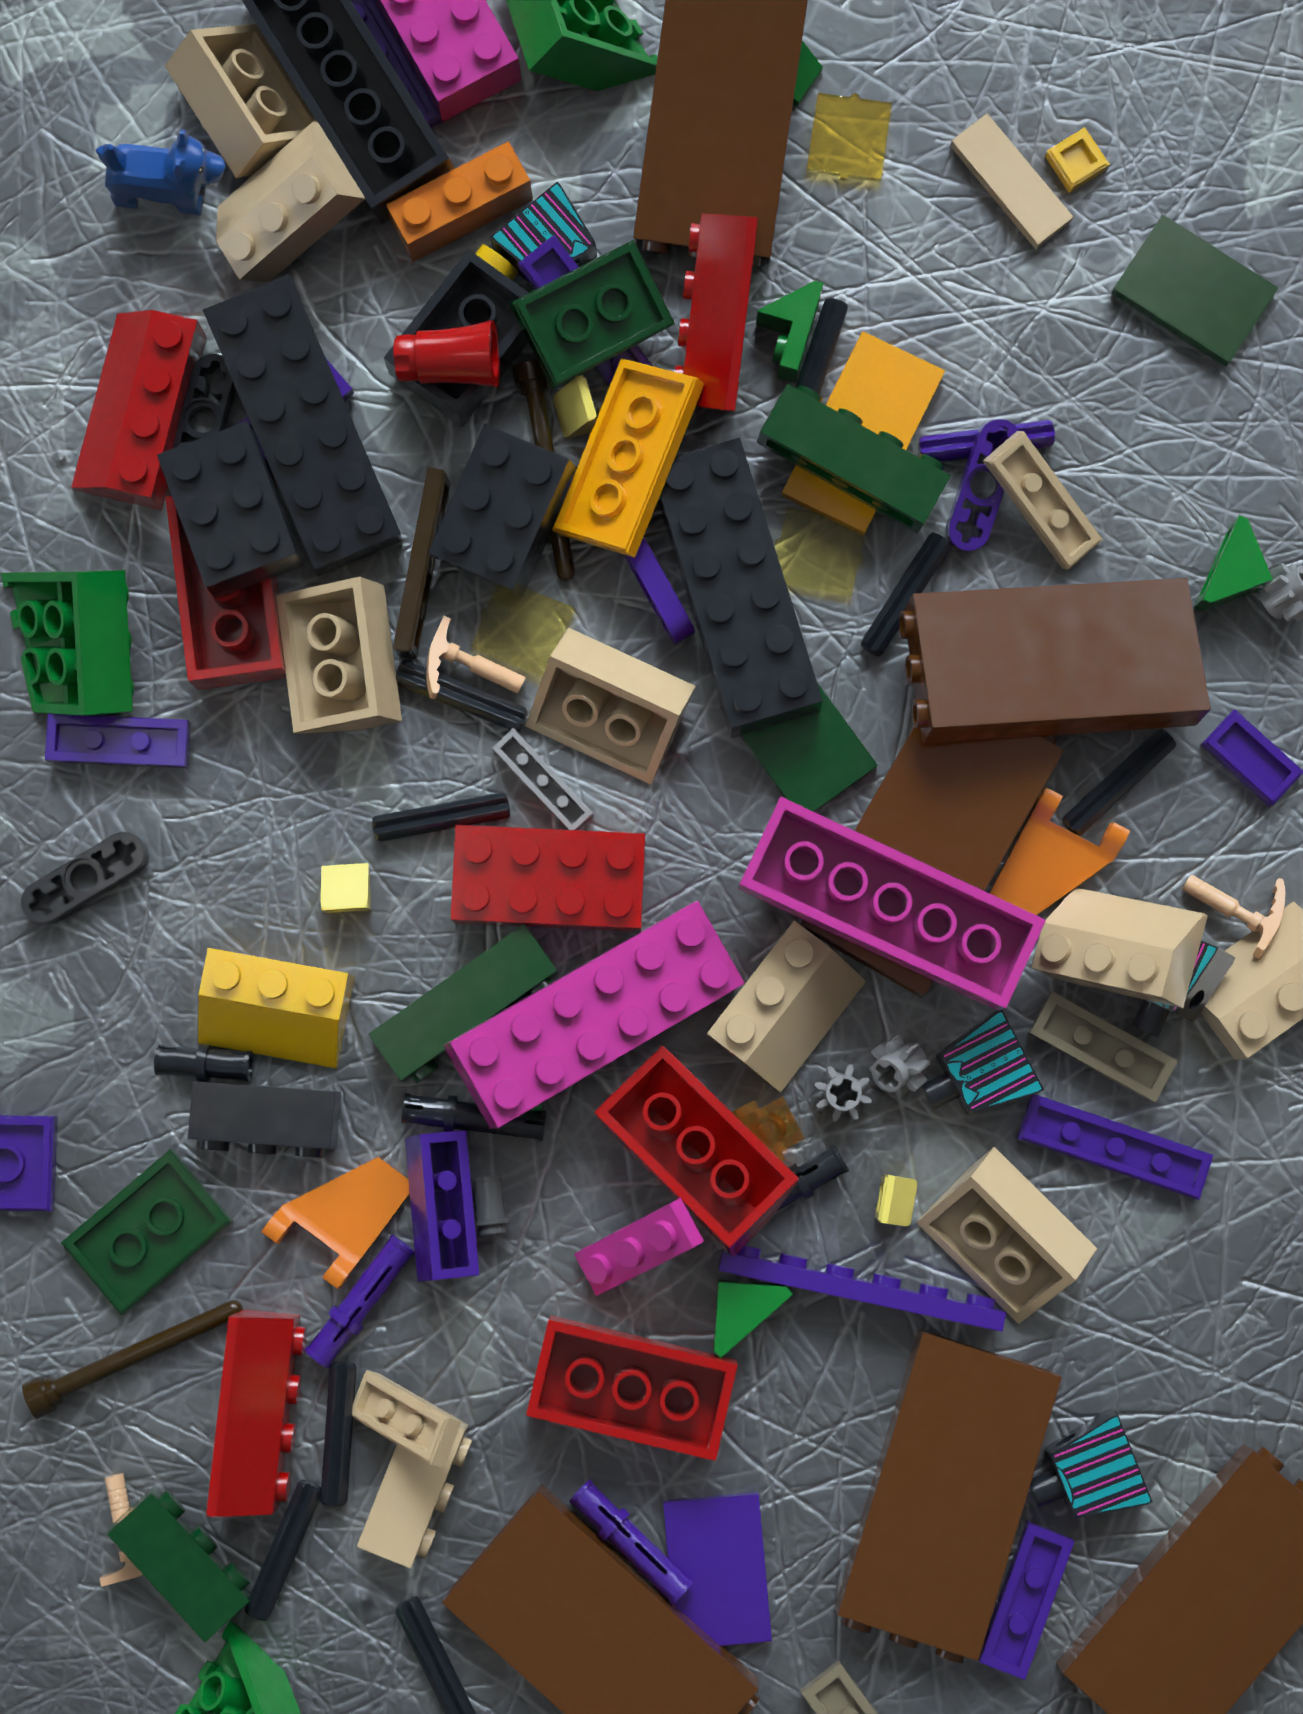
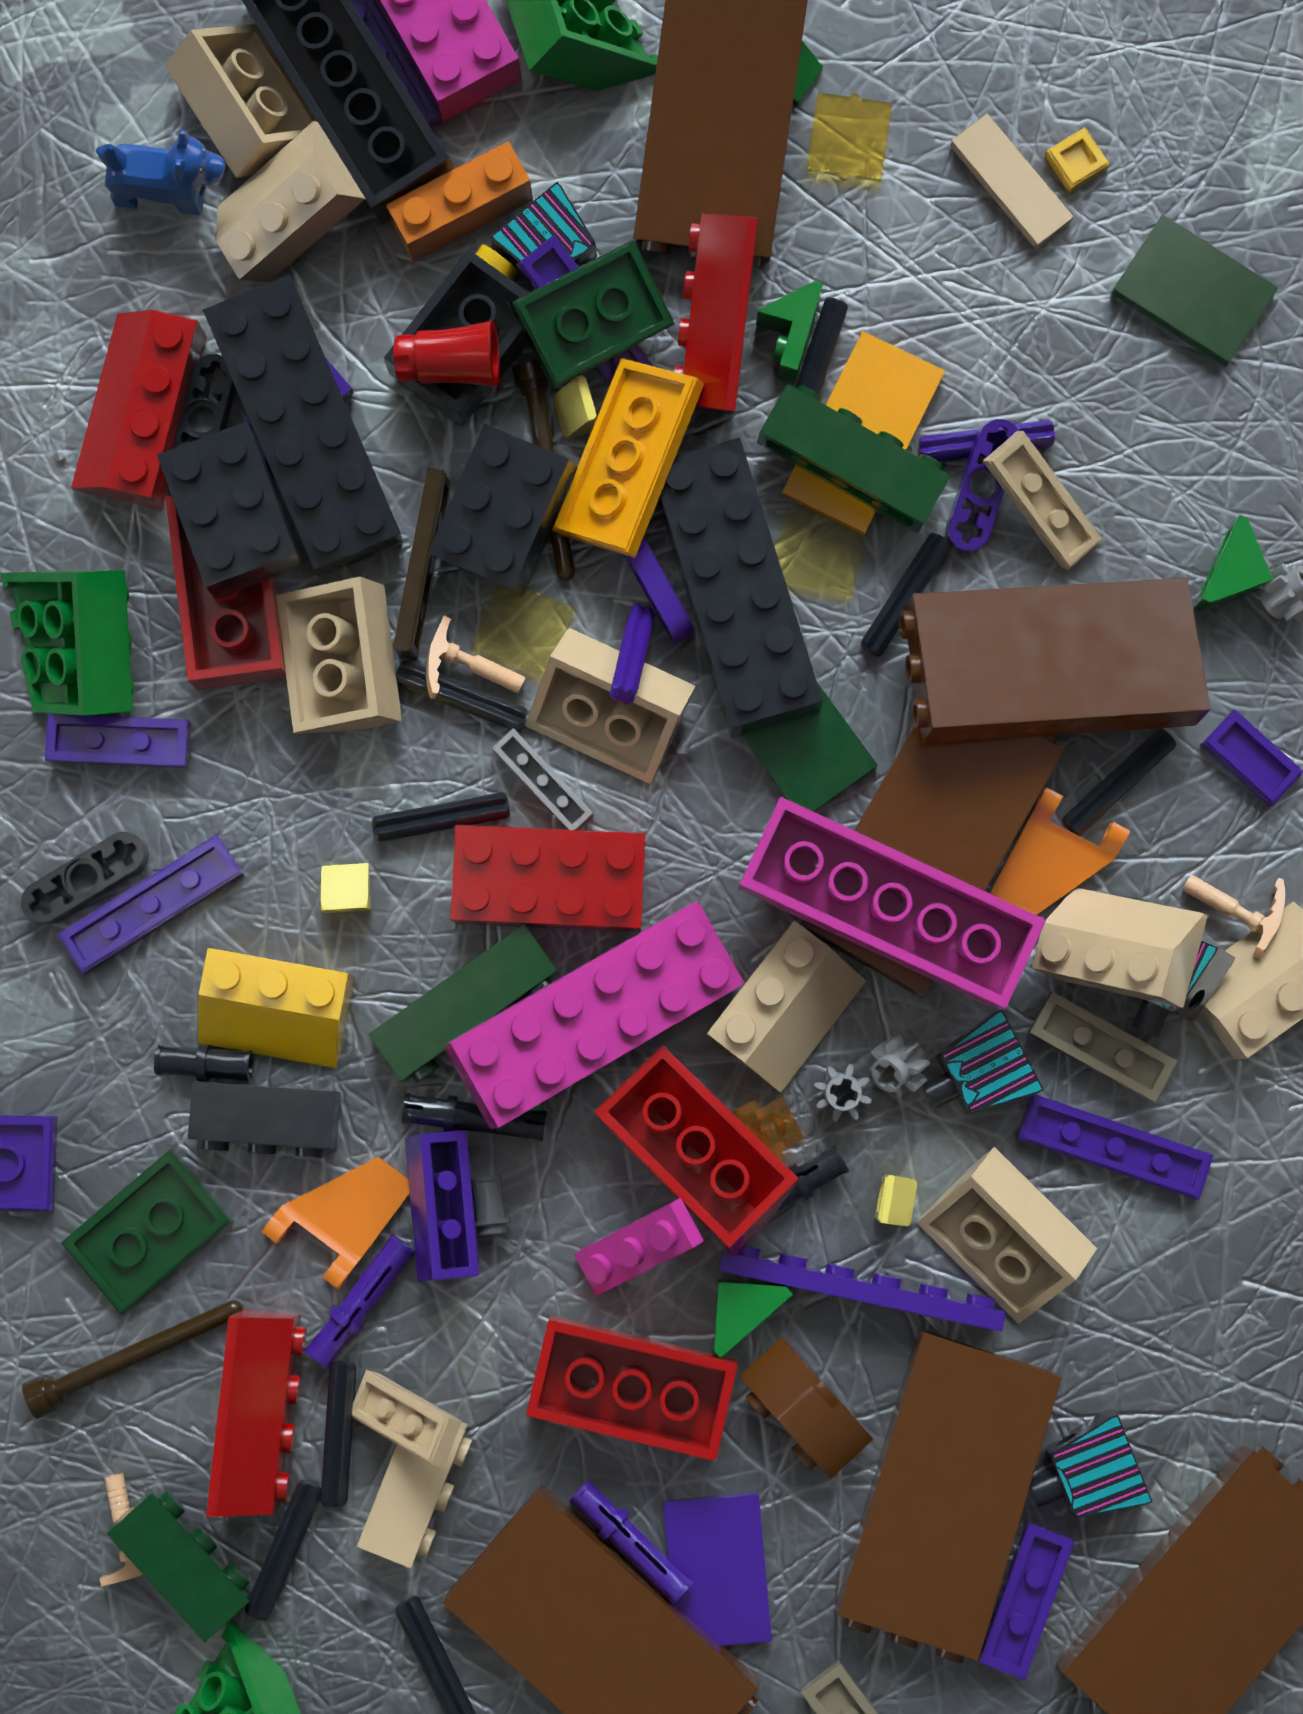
none -> dark purple tile [57,834,244,975]
none -> dark purple axle [610,603,655,705]
none -> reddish brown brick [740,1337,874,1478]

